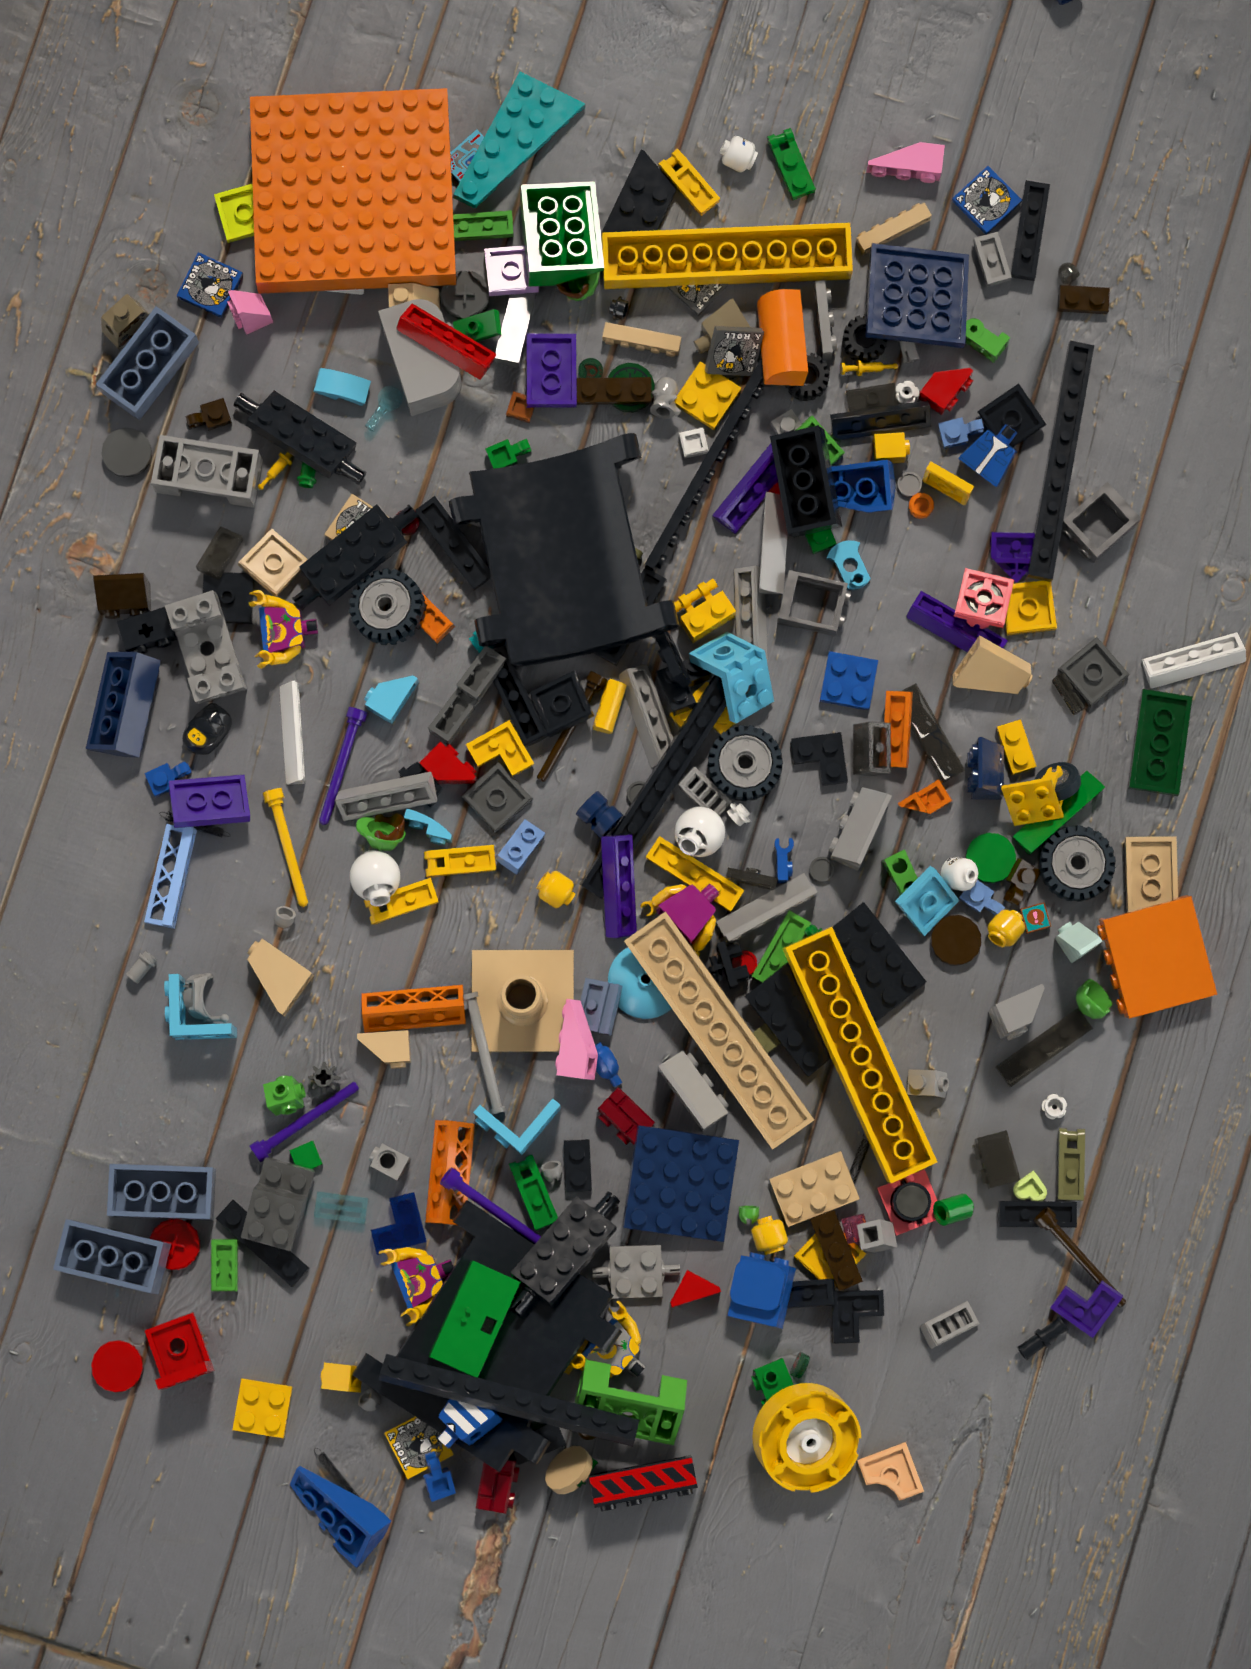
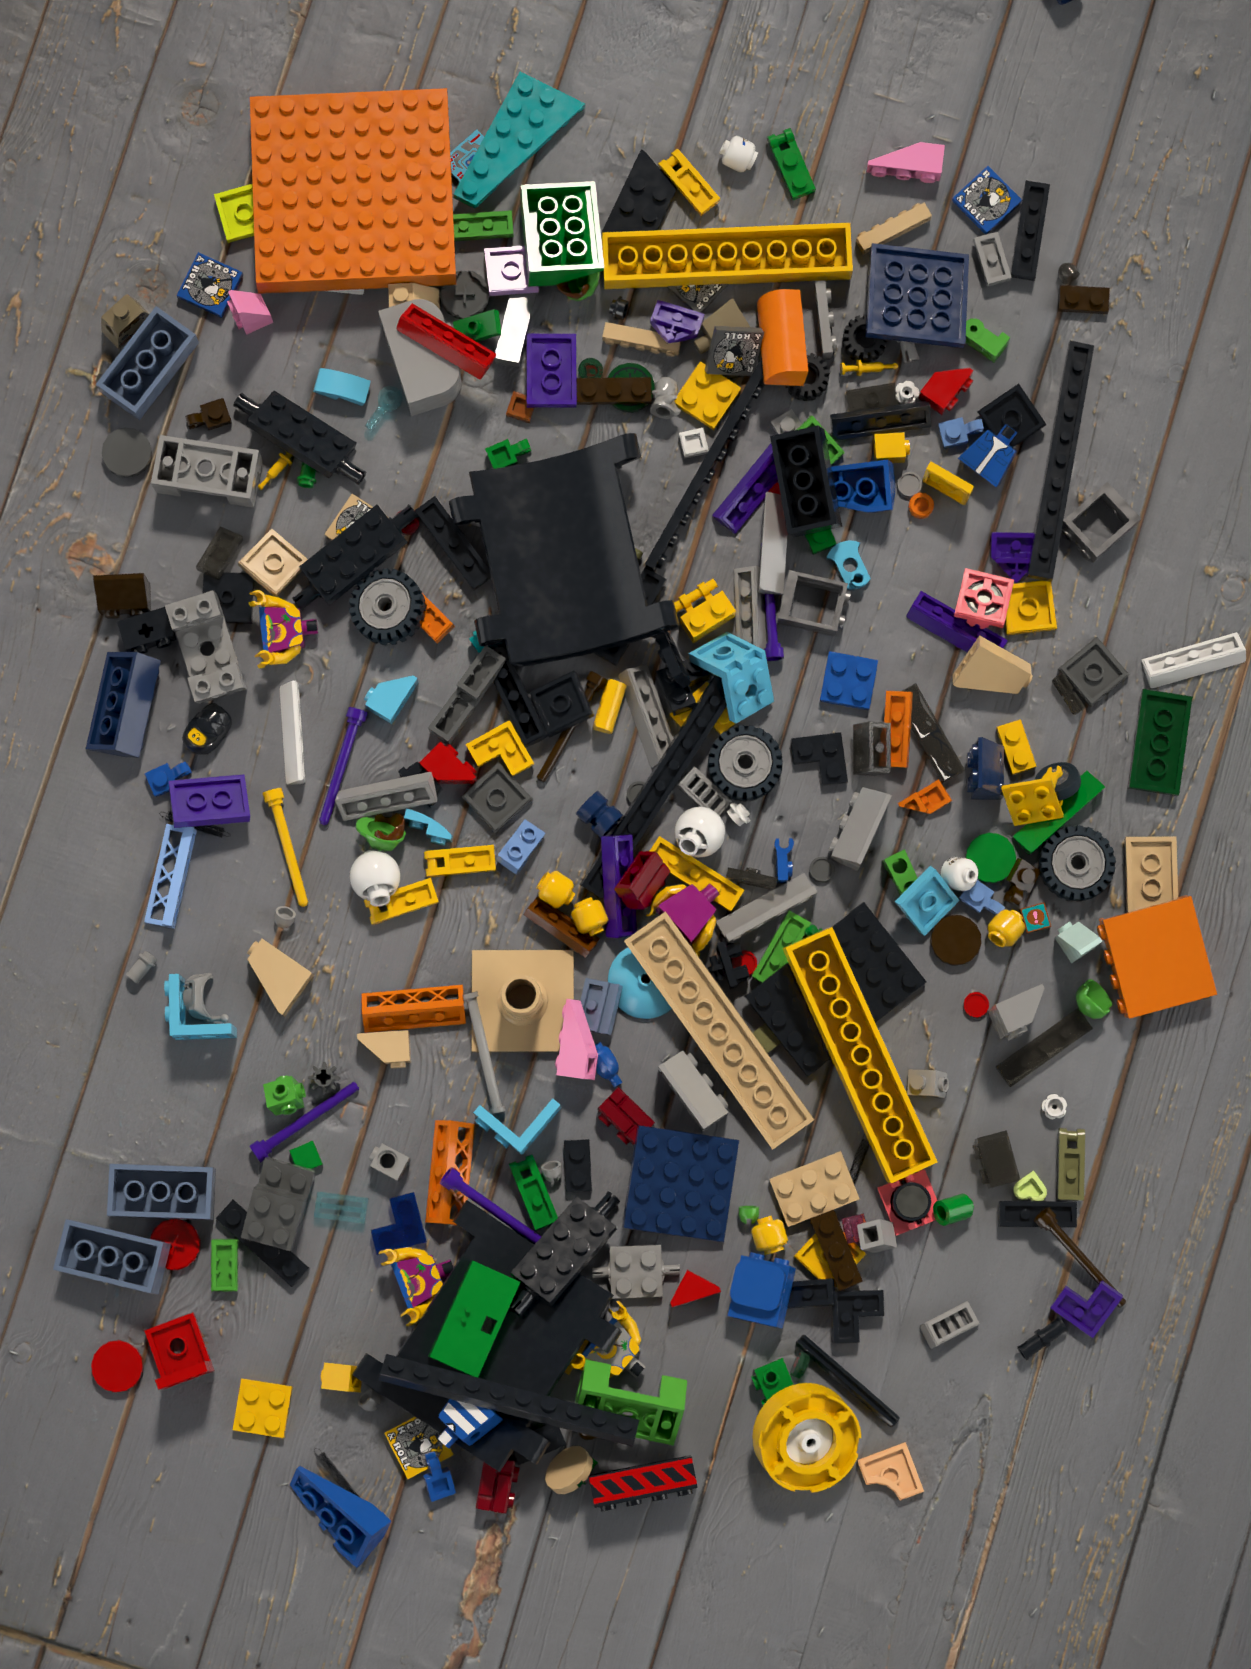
none -> reddish brown plate [523,896,600,958]
none -> yellow head [571,897,609,937]
none -> dark red brick [614,851,671,909]
none -> slope [650,300,705,344]
none -> dark purple piece [761,543,784,661]
none -> black axle [796,1335,900,1427]
none -> red piece [963,992,989,1018]

